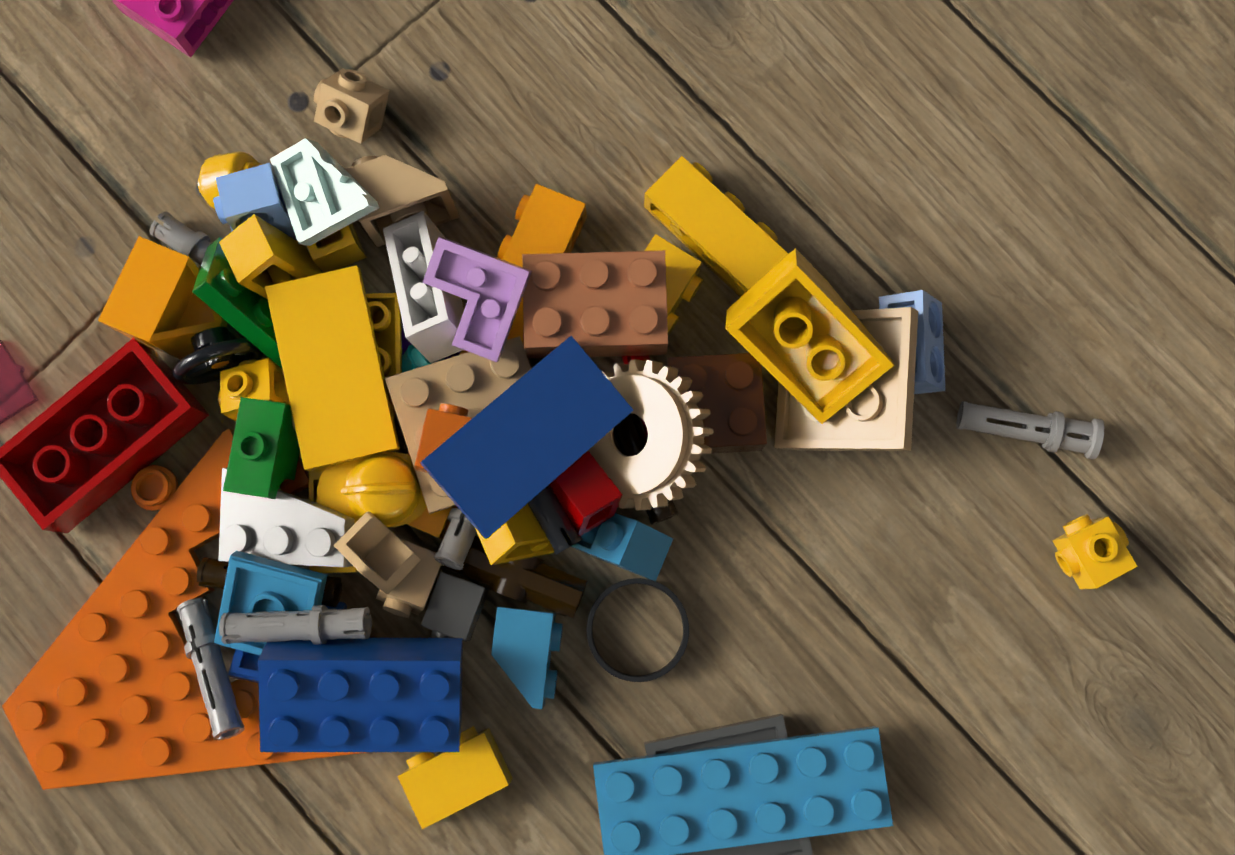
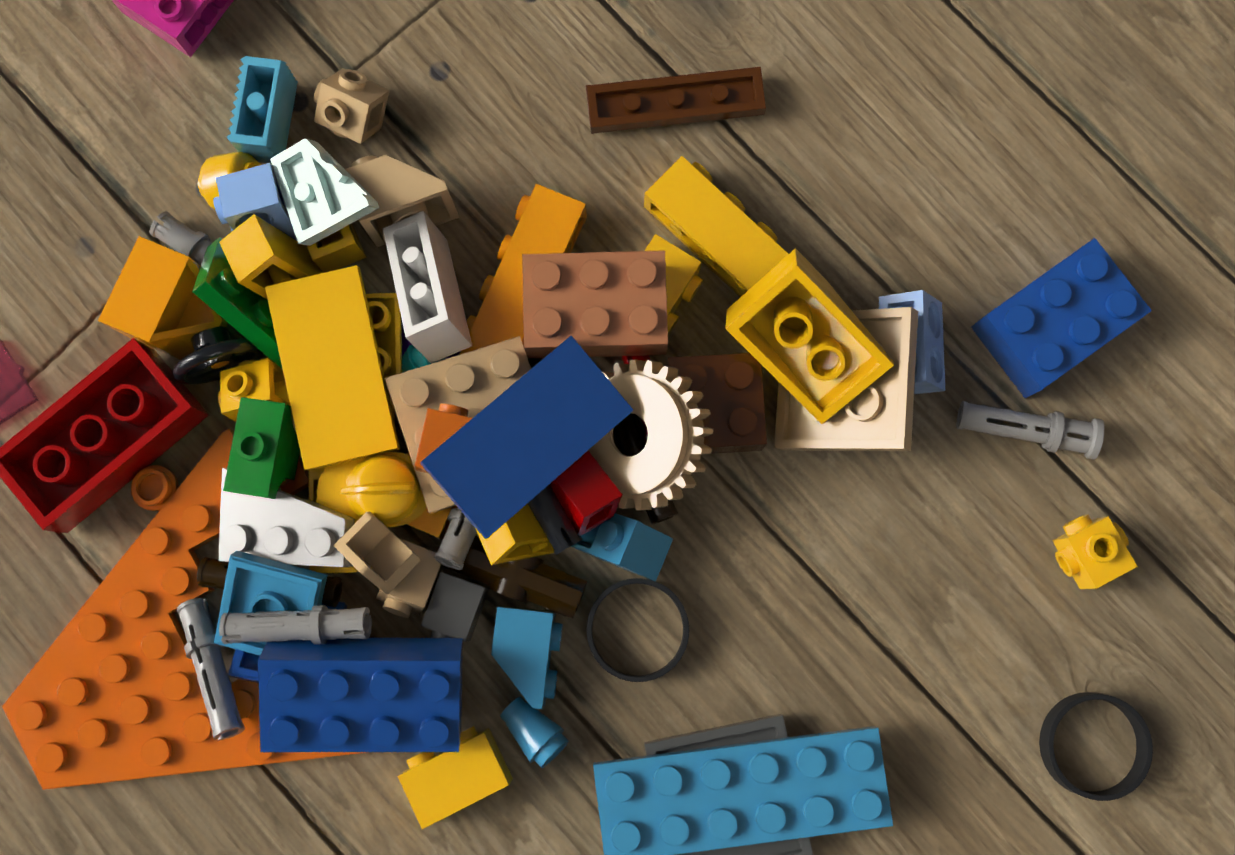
lavender plate [422,237,532,362] -> none
none -> medium azure brick [227,56,298,164]
none -> dark azure cone [500,697,569,768]
none -> reddish brown plate [586,67,766,134]
none -> blue brick [971,238,1152,398]
none -> black tyre [1039,692,1153,801]

